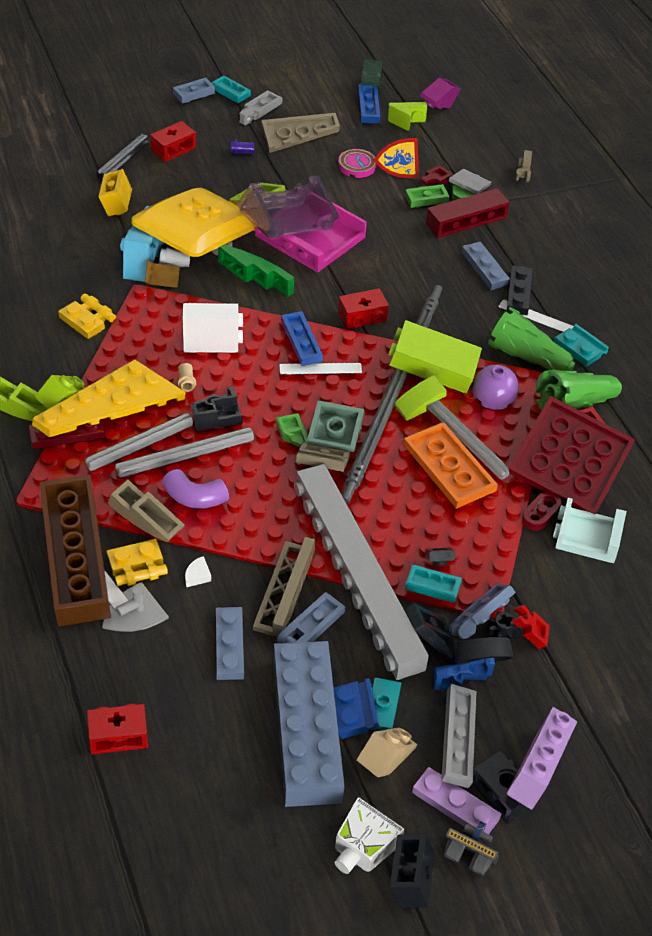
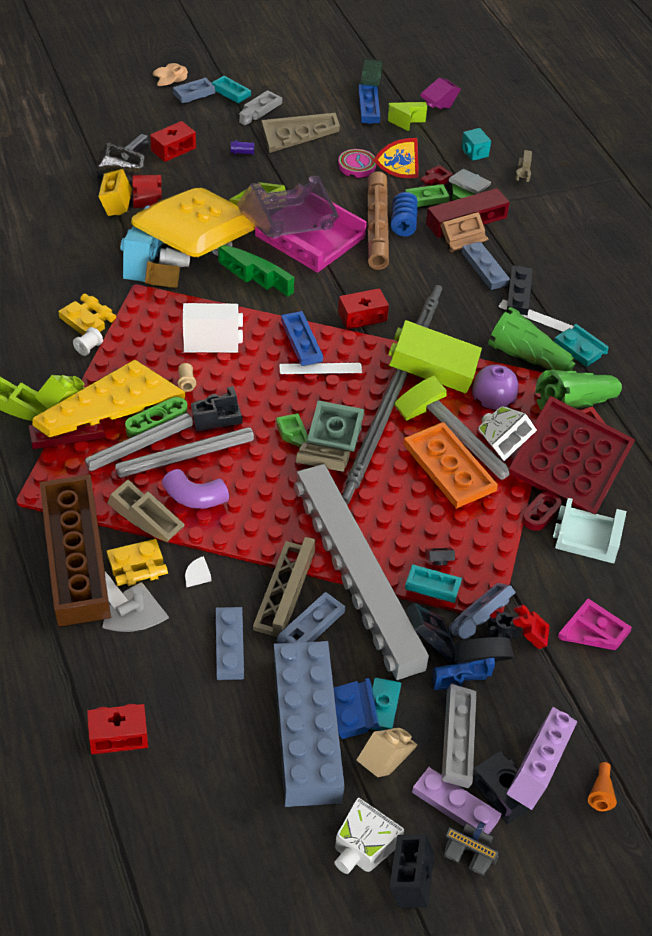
none -> white bush [73,327,103,356]
none -> clear smoke brick [96,142,144,181]
none -> bright green beam [125,397,187,438]
none -> red cylinder [133,175,162,208]
none -> light nougat plate [152,63,188,86]
none -> medium nougat piece [368,172,389,270]
none -> blue piece [391,192,418,237]
none -> medium nougat plate [440,212,489,252]
none -> teal brick [461,128,491,161]
none -> white torso [479,406,537,461]
none -> dark pink wing [558,599,632,650]
none -> orange cone [588,762,617,811]

